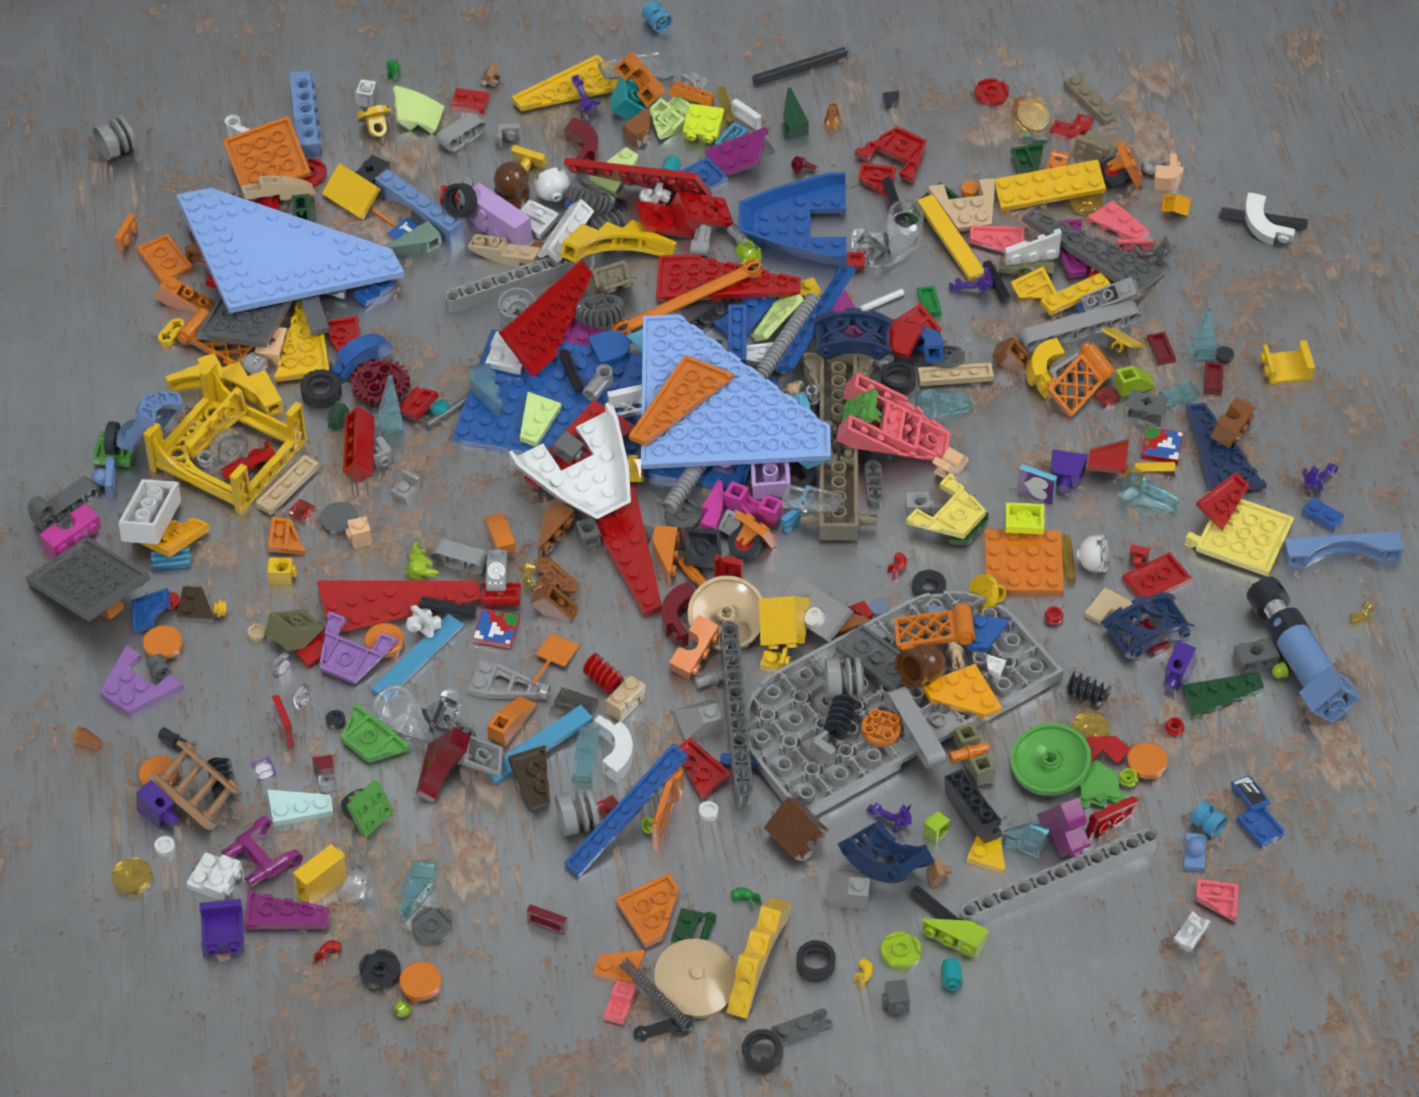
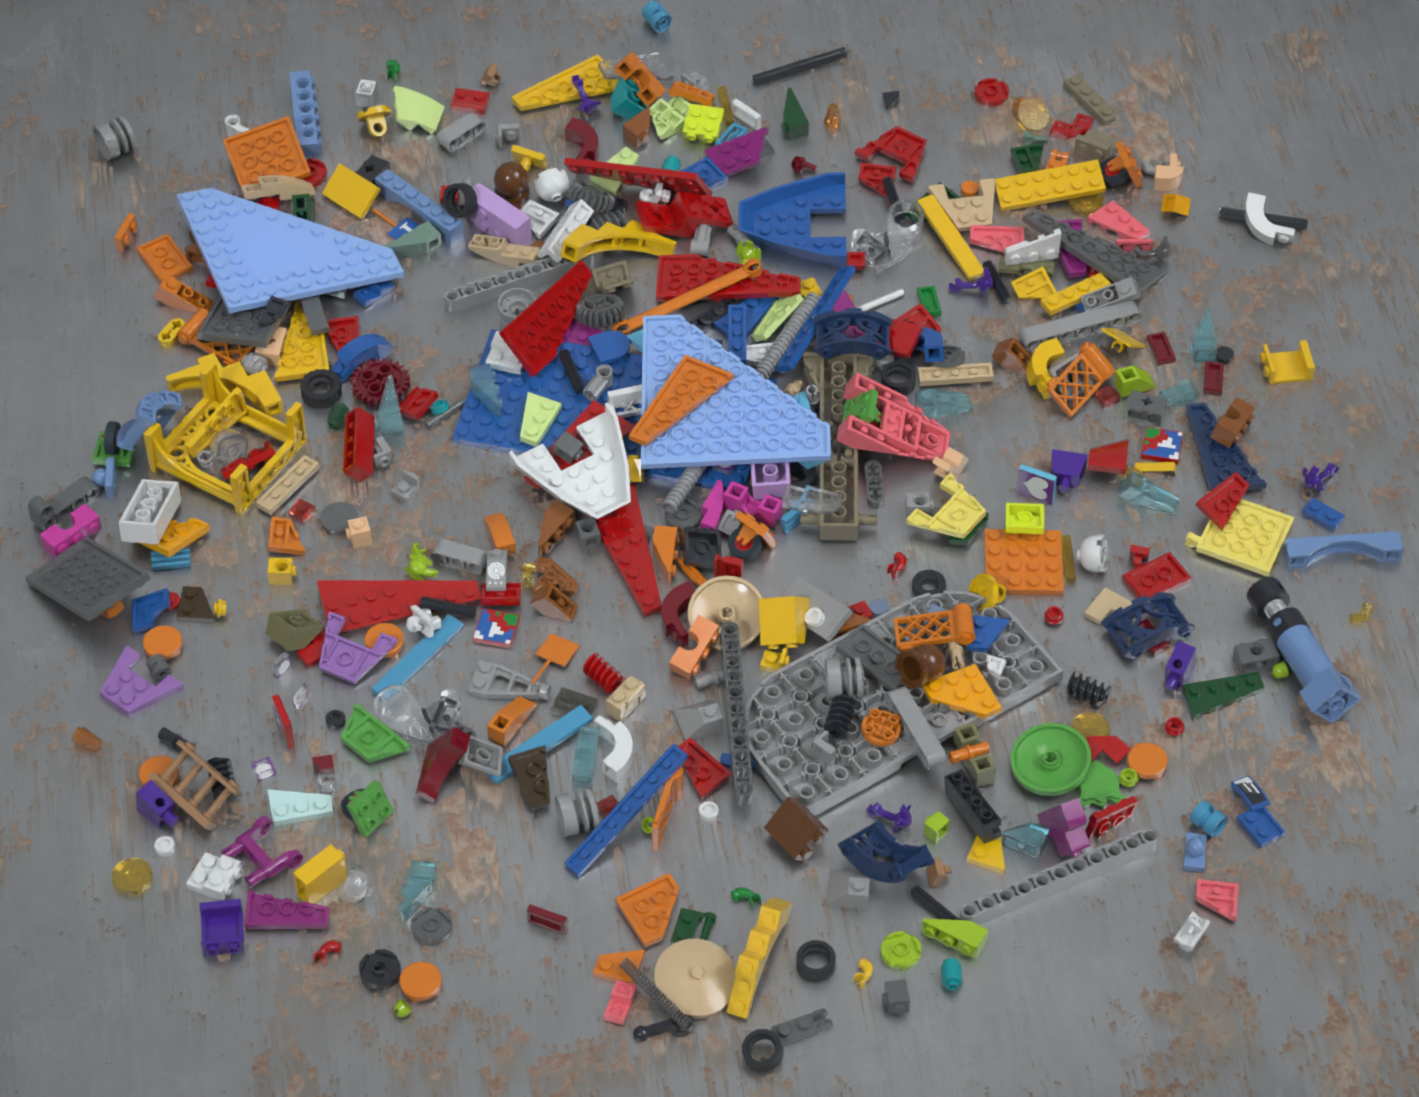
tan tile [247,623,267,643] -> none
none -> black tile [258,295,288,327]

